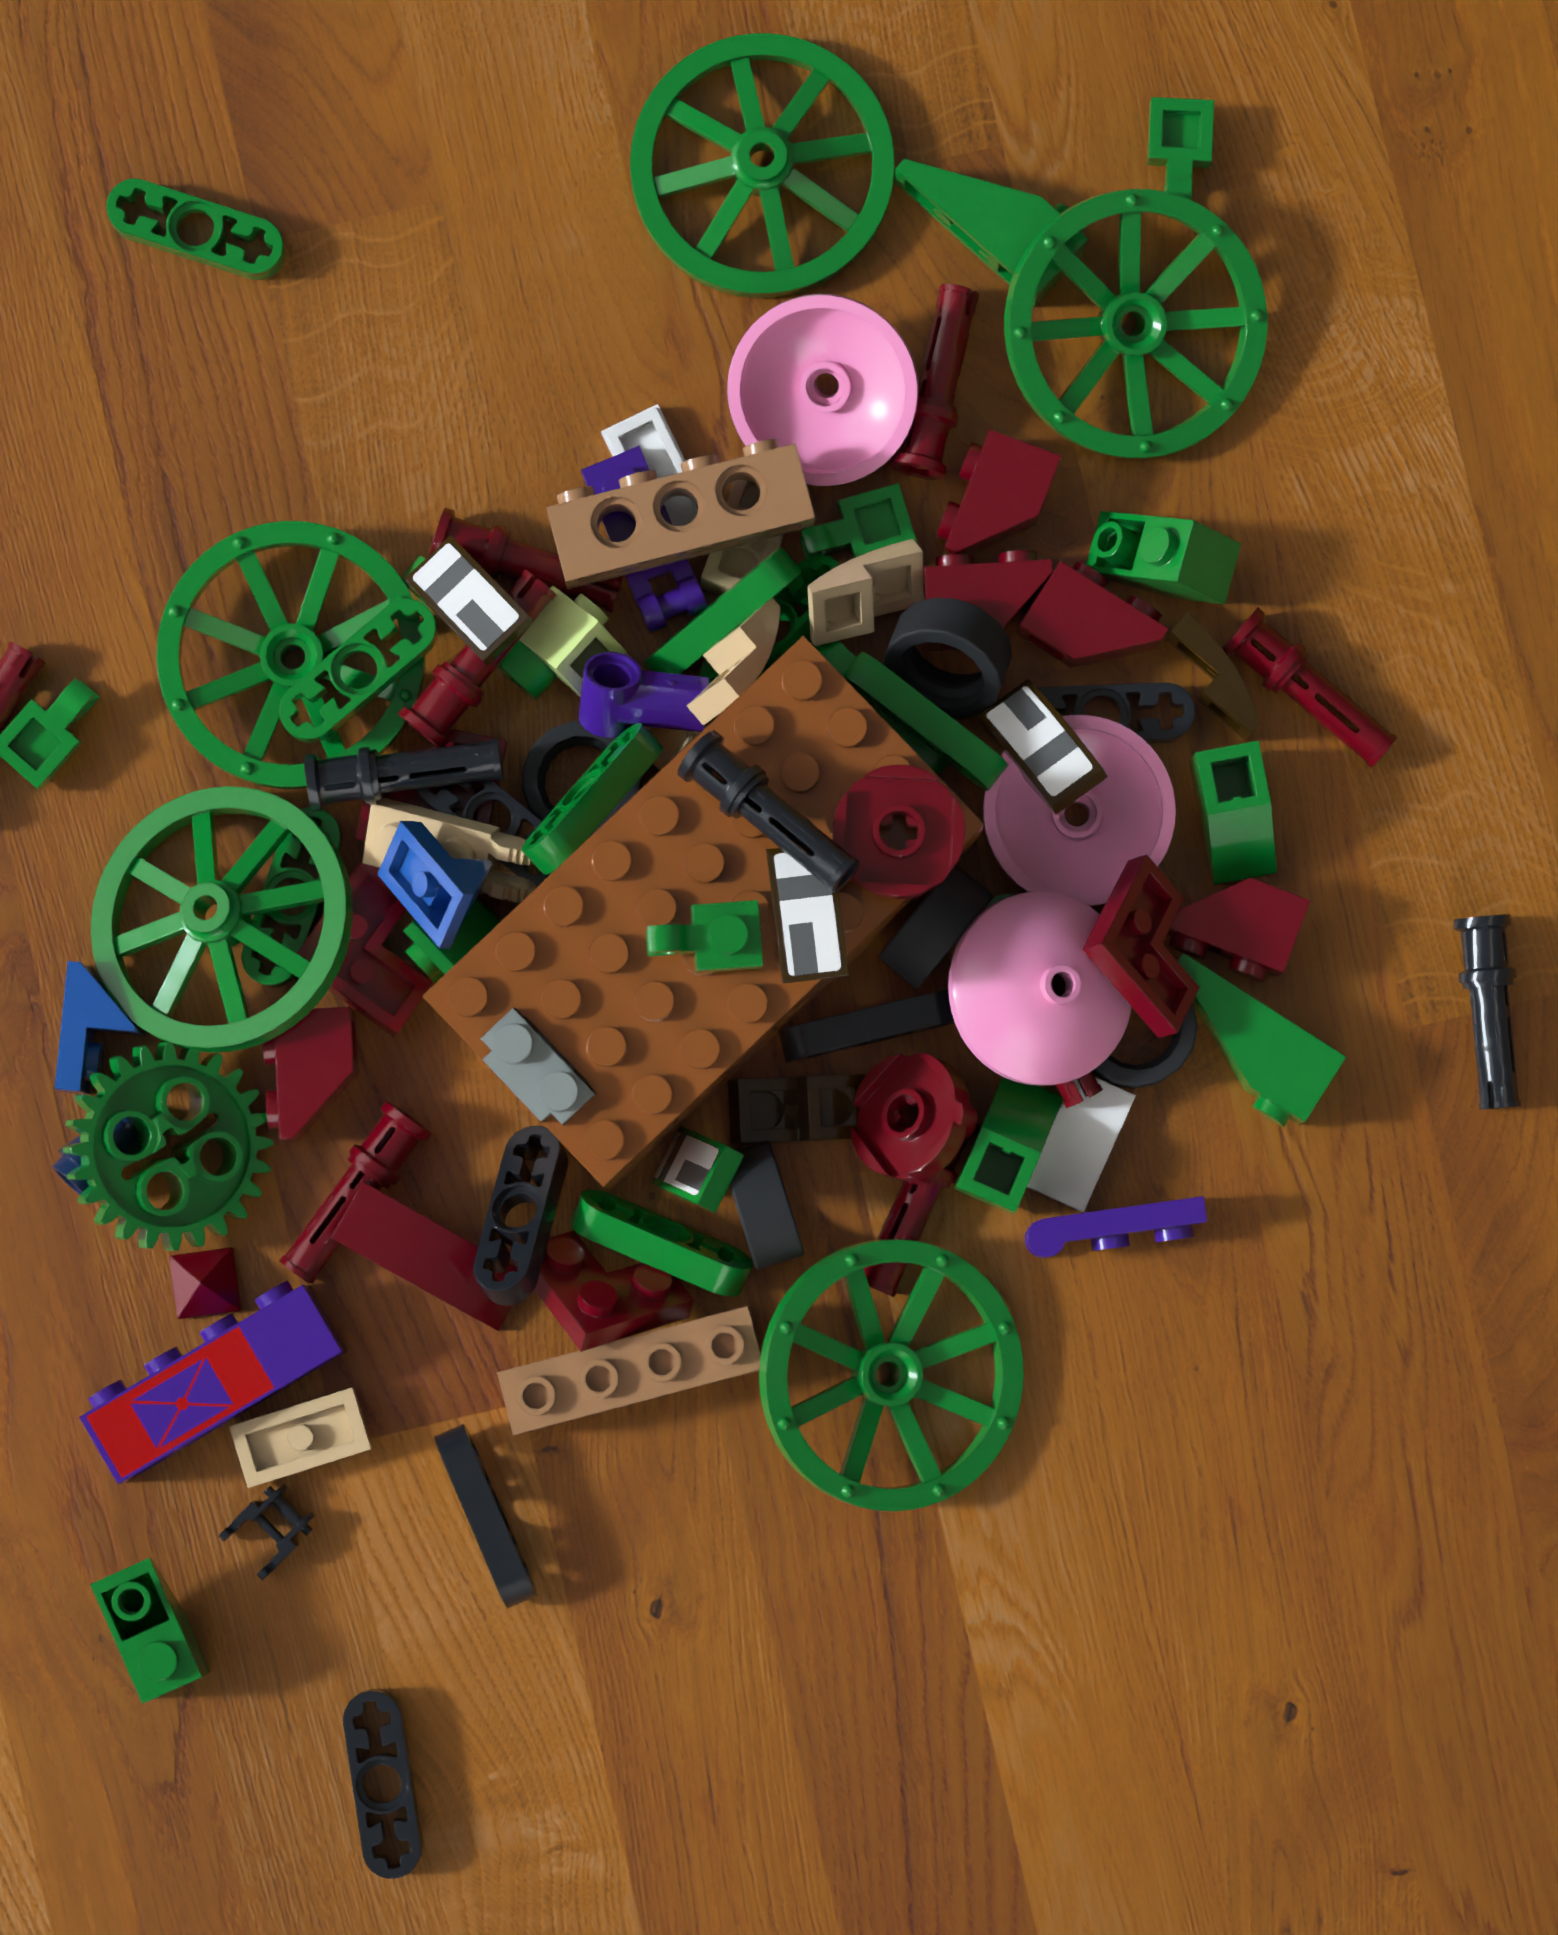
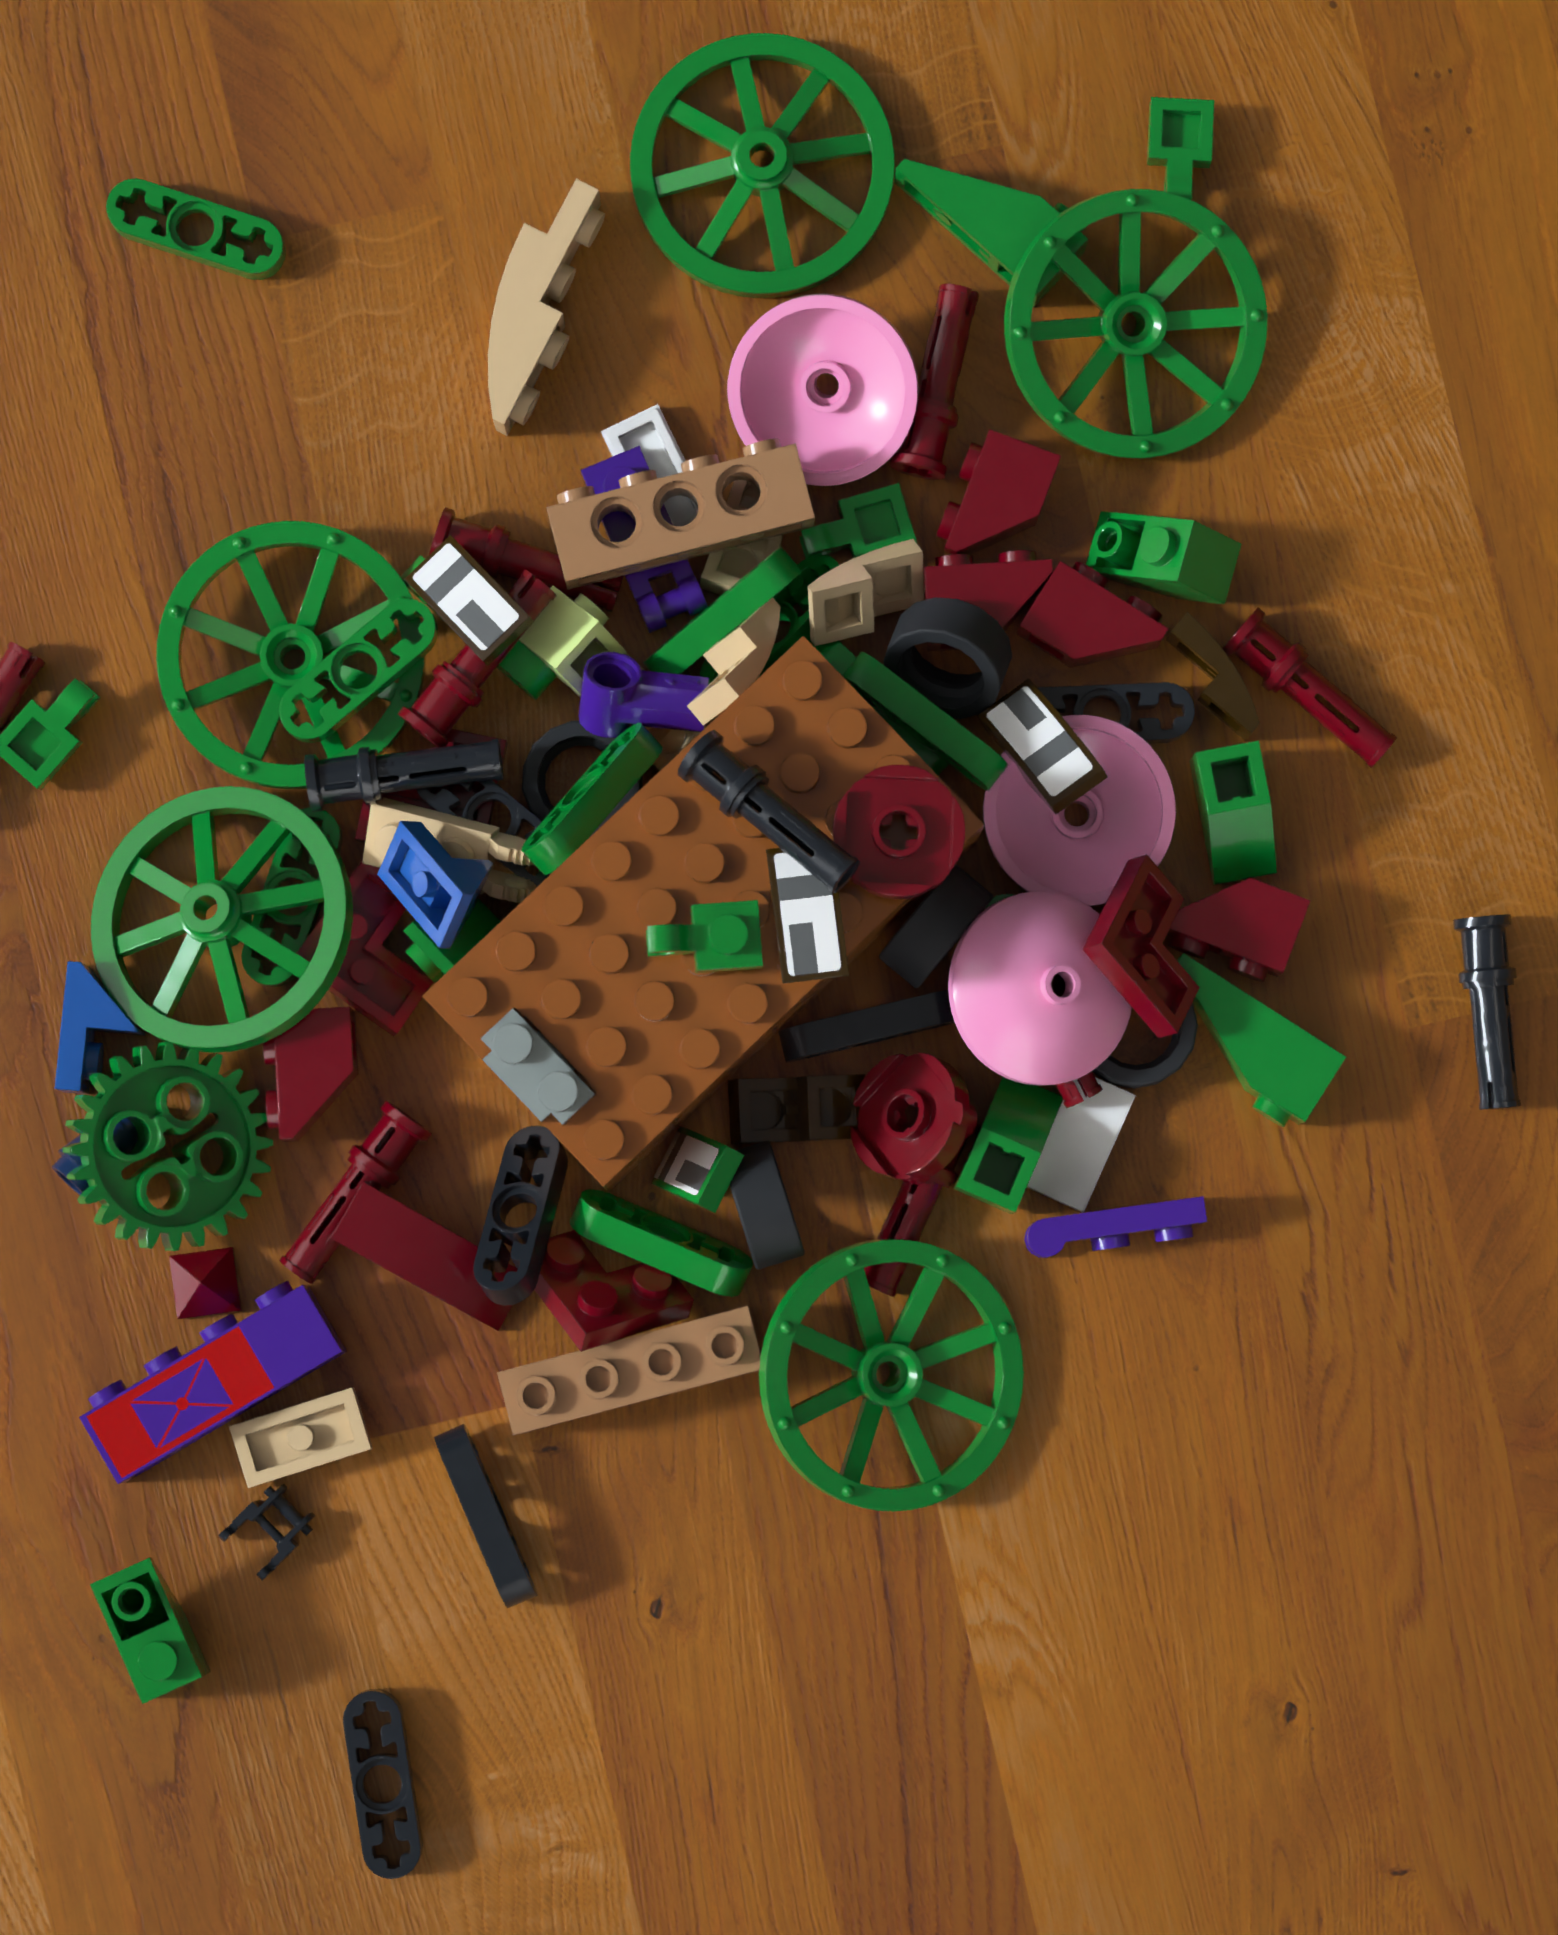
none -> tan slope [488,178,605,436]

